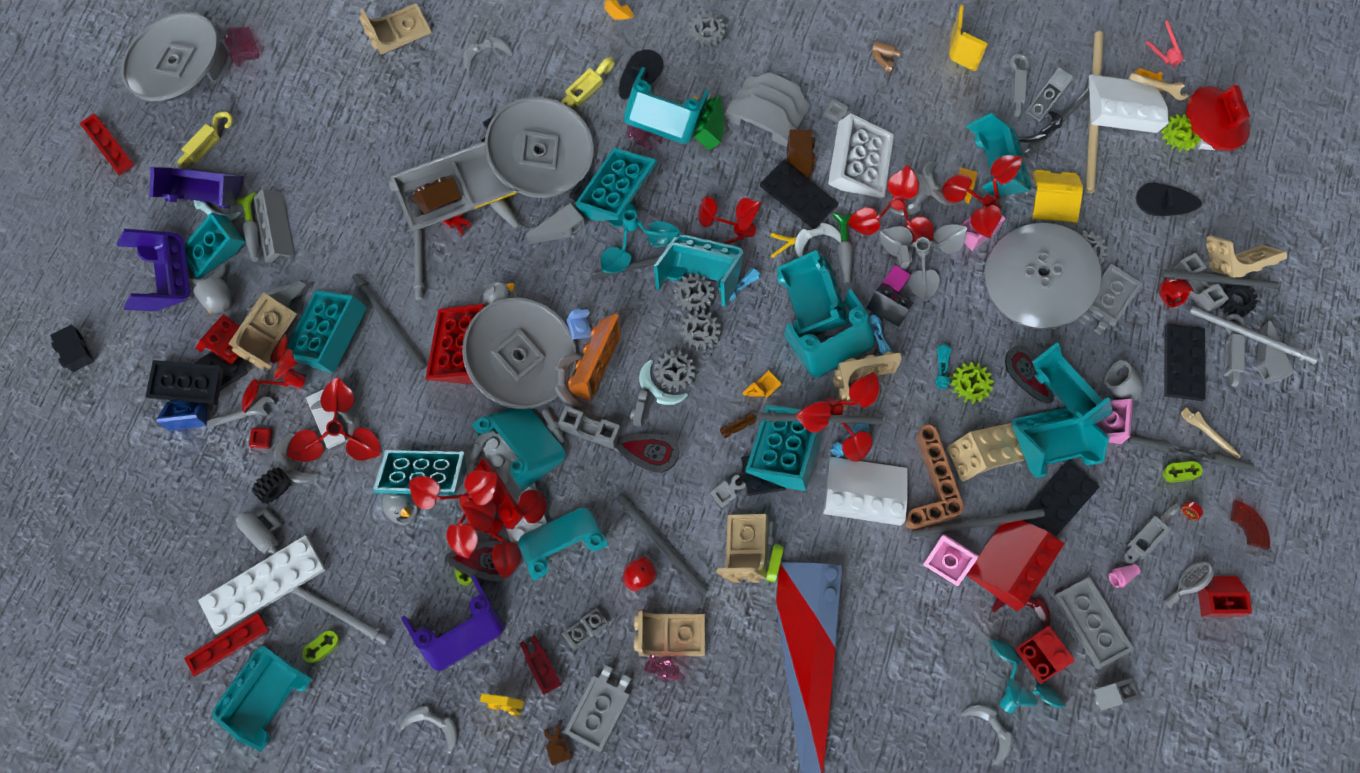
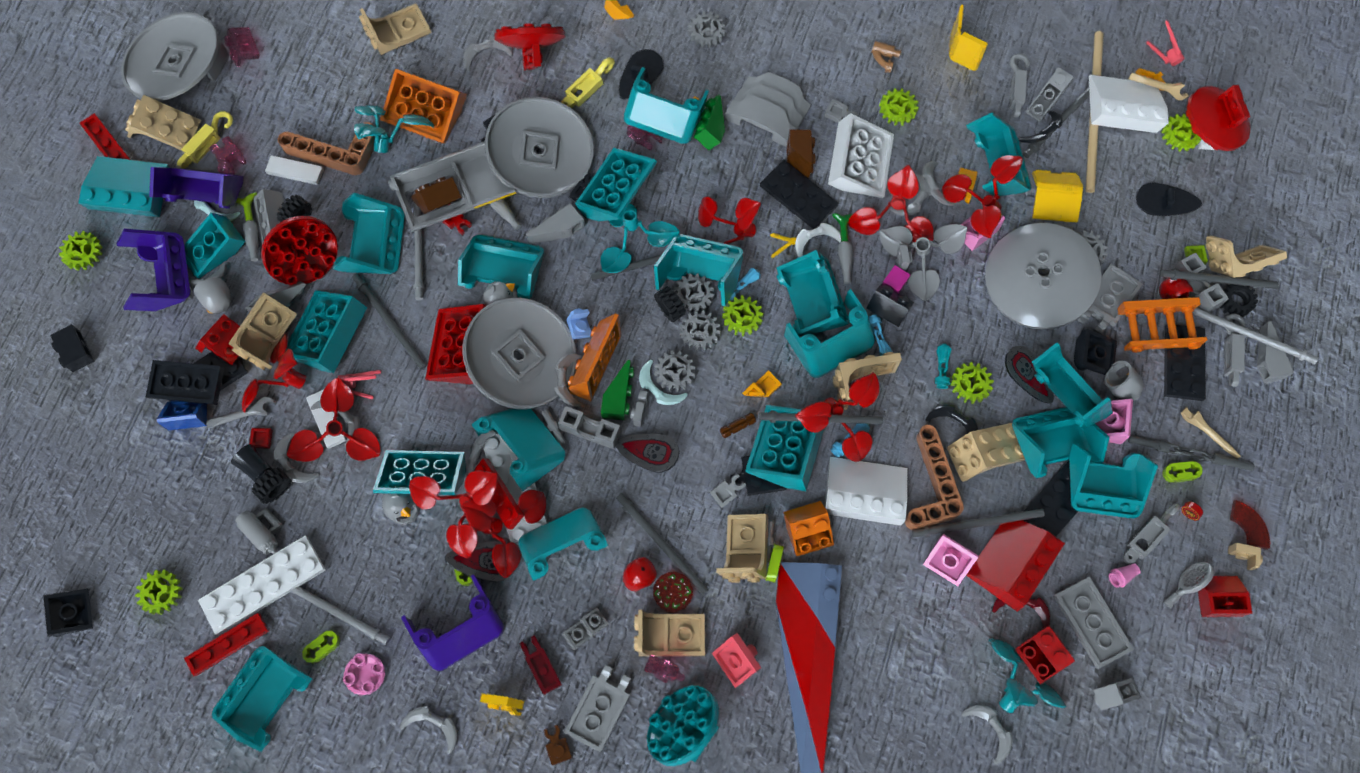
none -> black slope [43,588,93,637]
none -> lime gear [59,231,103,271]
none -> teal slope [78,156,169,217]
none -> tan bracket [125,95,201,150]
none -> lime gear [135,570,183,615]
none -> clear pink animal [209,136,247,175]
none -> black plant [231,444,272,483]
none -> red bracket [261,216,338,285]
none -> white tile [265,156,324,185]
none -> black tyre [277,195,312,222]
none -> nougat beam [278,122,375,175]
none -> teal windscreen [333,192,405,274]
none -> coral plant [338,370,381,399]
none -> bright pink dish [343,653,385,695]
none -> teal plant [354,105,434,153]
none -> orange slope [380,69,467,144]
none -> teal windscreen [458,235,544,299]
none -> red bracket [494,24,565,71]
none -> green slope [601,360,634,421]
none -> teal bracket [647,685,719,766]
none -> clear red tile [653,572,693,613]
none -> black tyre [654,286,686,322]
none -> coral tile [712,633,761,688]
none -> lime gear [722,295,763,336]
none -> orange slope [783,501,834,557]
none -> lime gear [879,88,919,126]
none -> black piece [925,405,978,434]
none -> teal windscreen [1069,443,1158,519]
none -> black slope [1074,329,1117,375]
none -> orange fence [1117,297,1207,353]
none -> lime tile [1184,245,1208,265]
none -> tan bracket [1228,543,1263,571]

